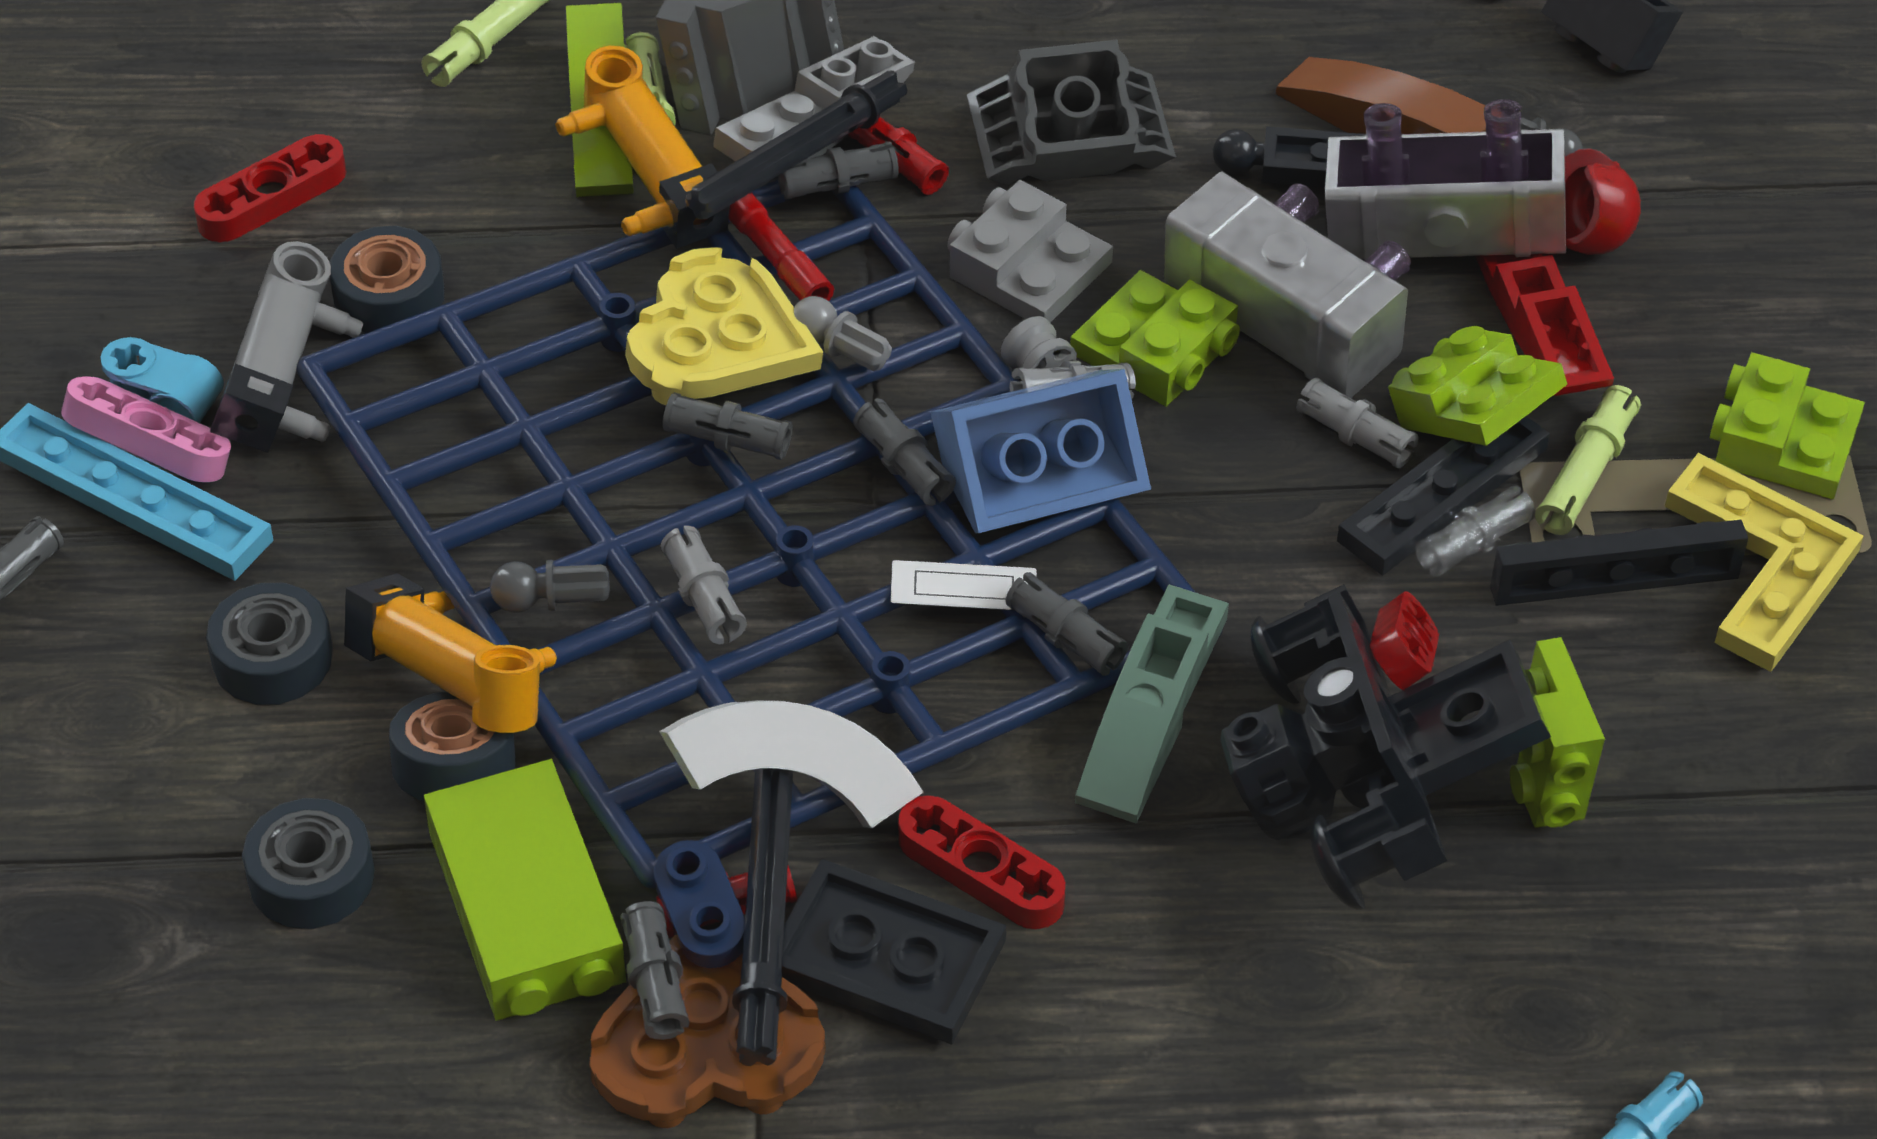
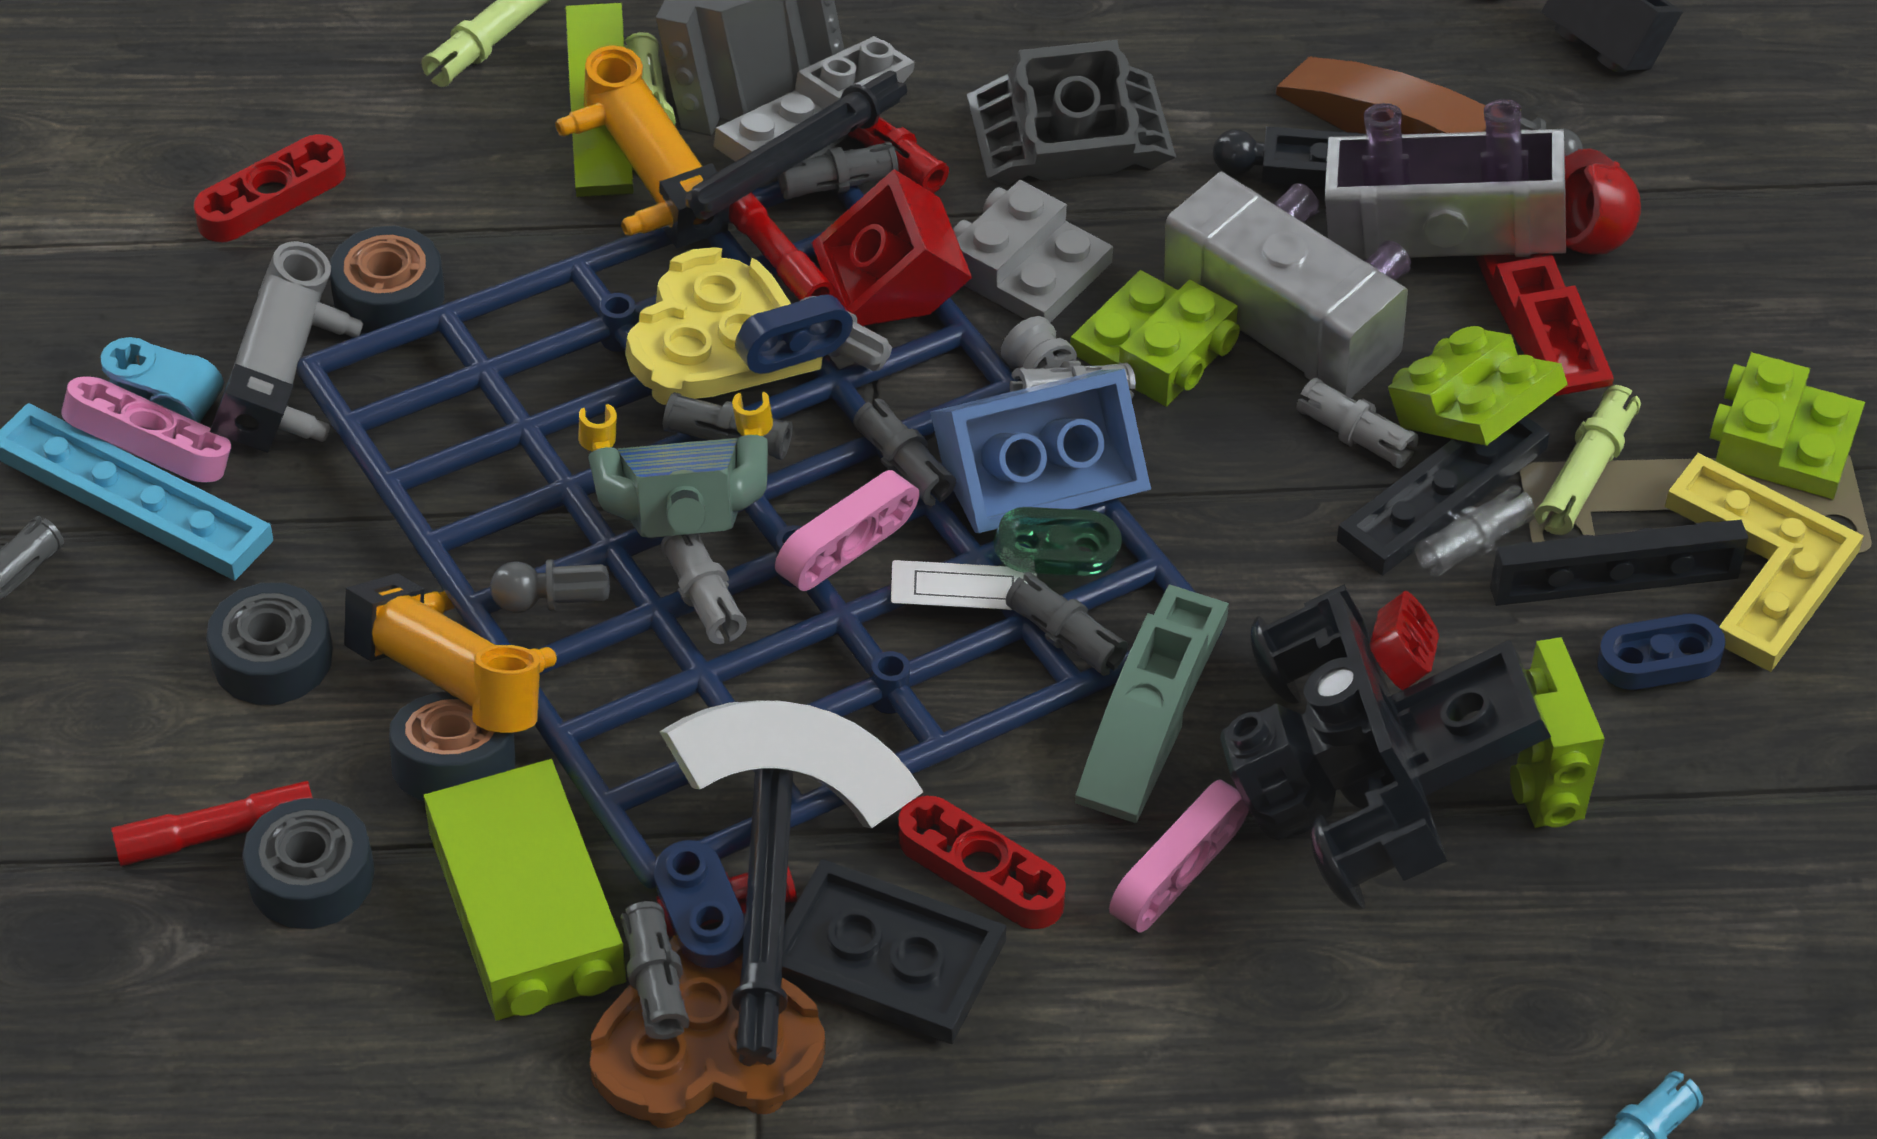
none -> red piece [111,780,312,866]
none -> sand green torso [578,392,773,538]
none -> dark blue plate [735,295,853,374]
none -> bright pink beam [775,470,919,591]
none -> red slope [811,169,972,326]
none -> clear green plate [994,507,1122,576]
none -> bright pink beam [1109,780,1249,932]
none -> dark blue plate [1597,614,1725,690]

